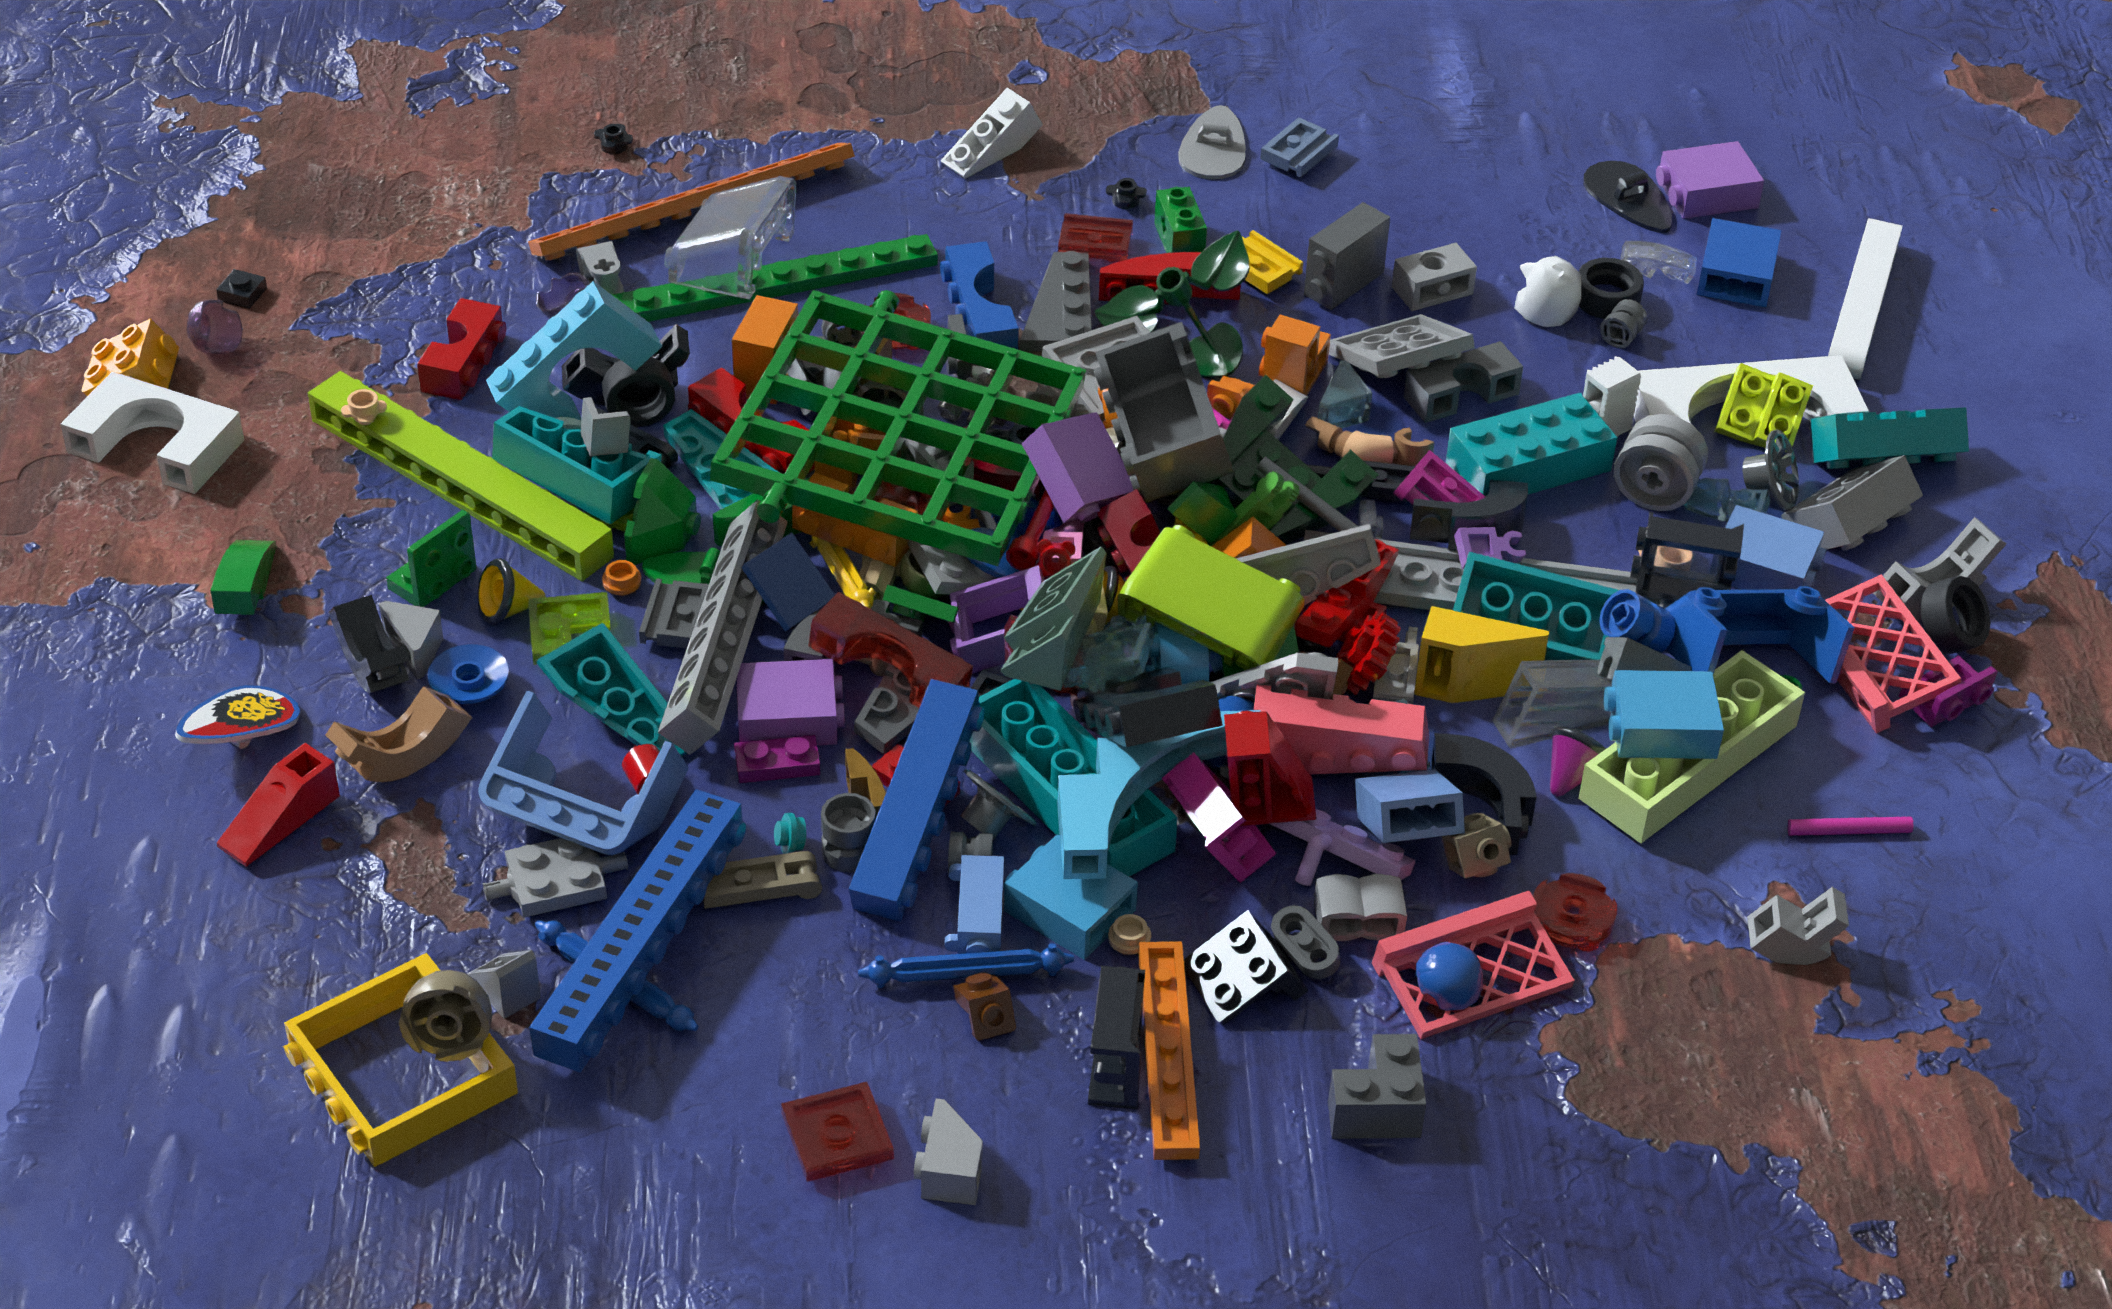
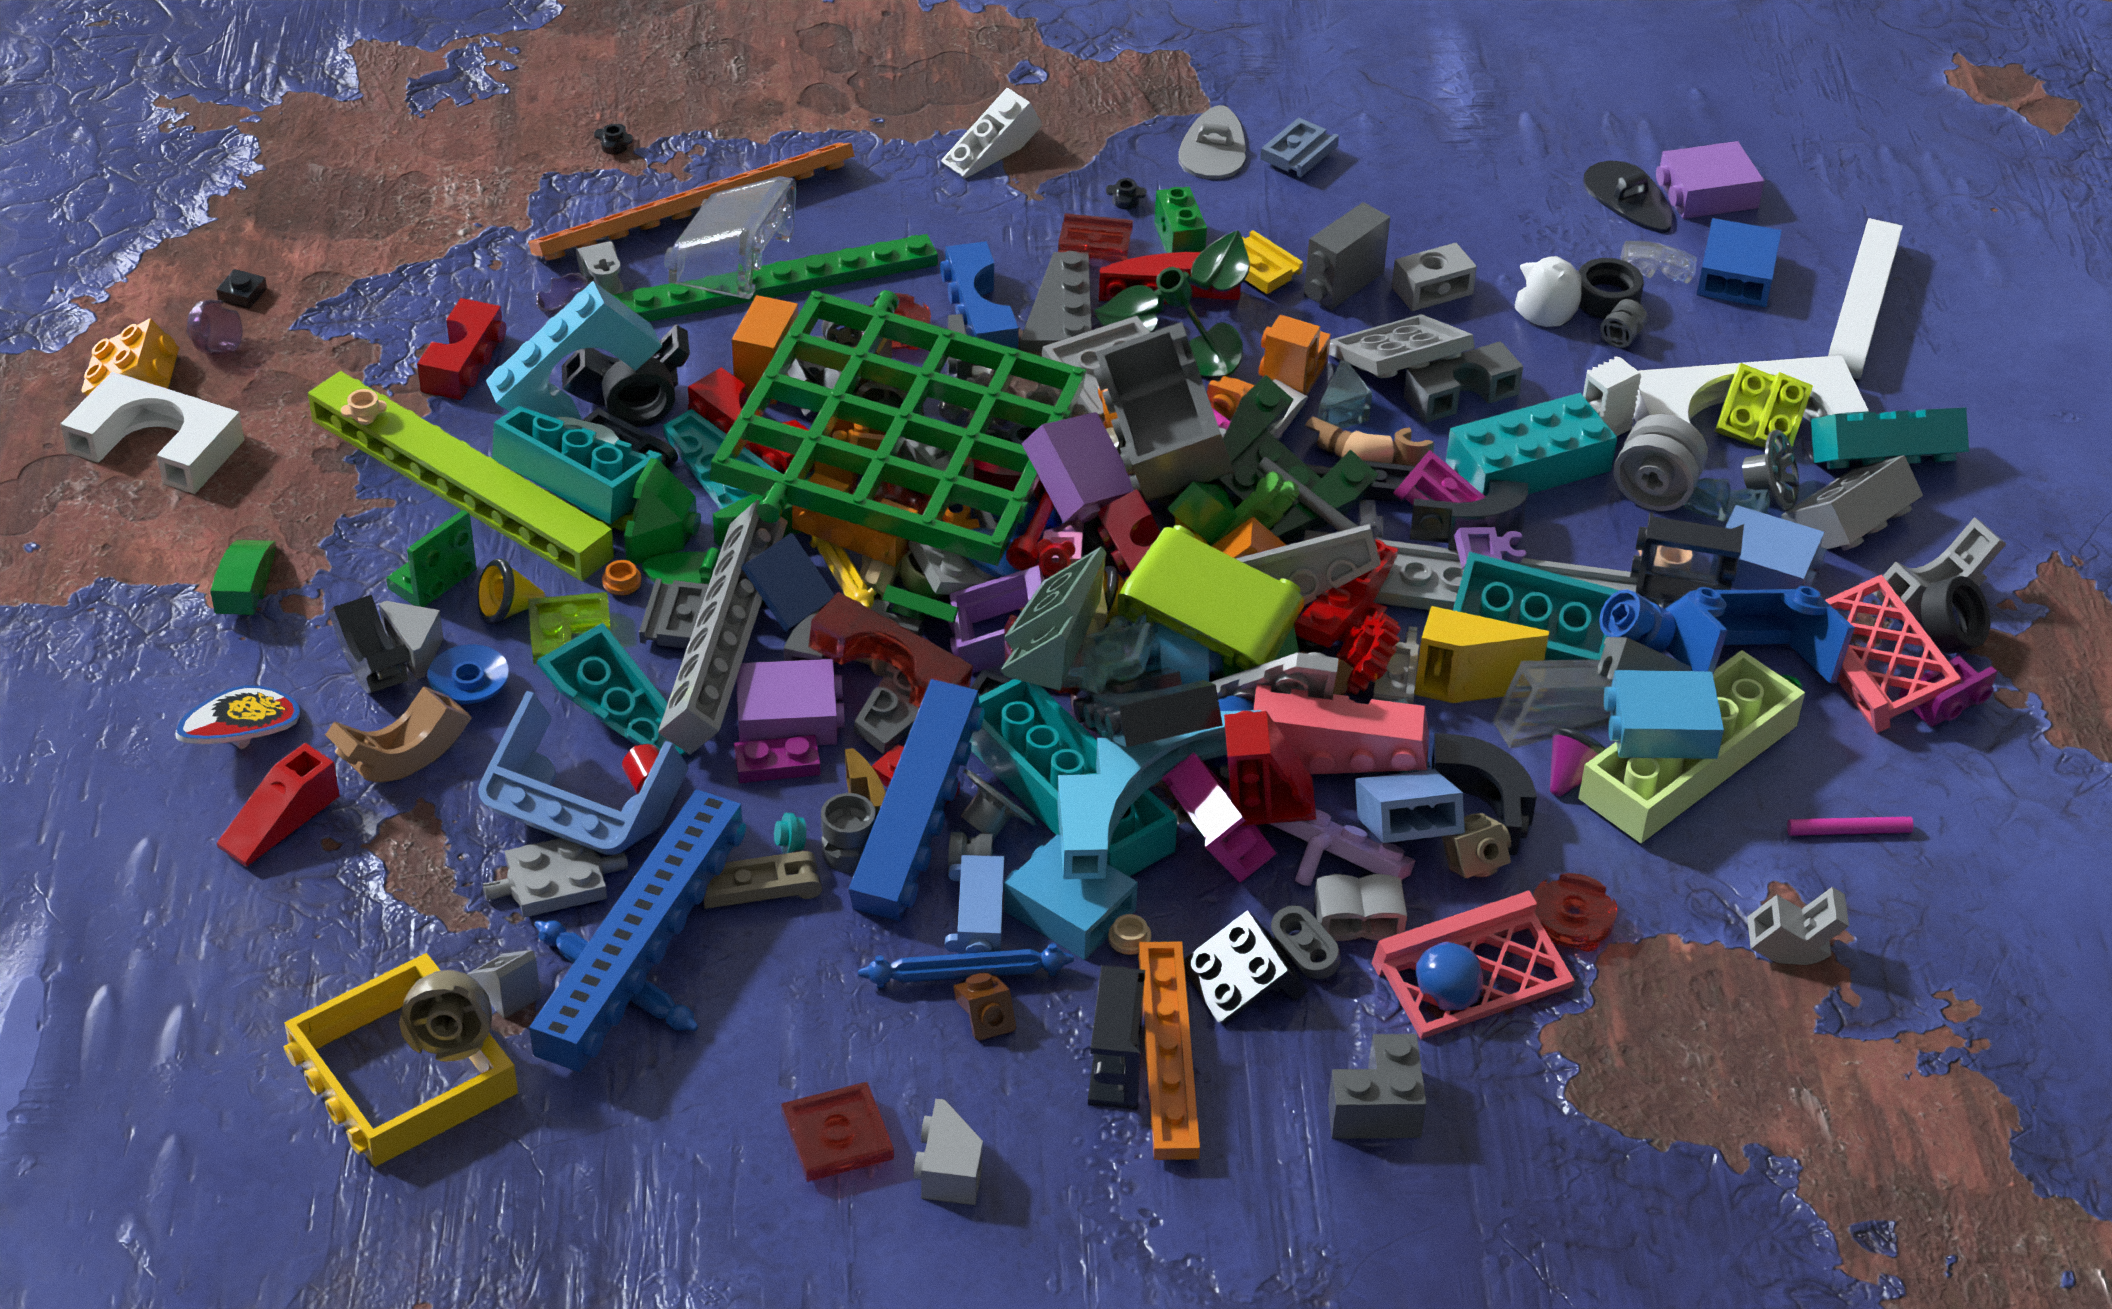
light grey panel [581,397,630,456] -> none

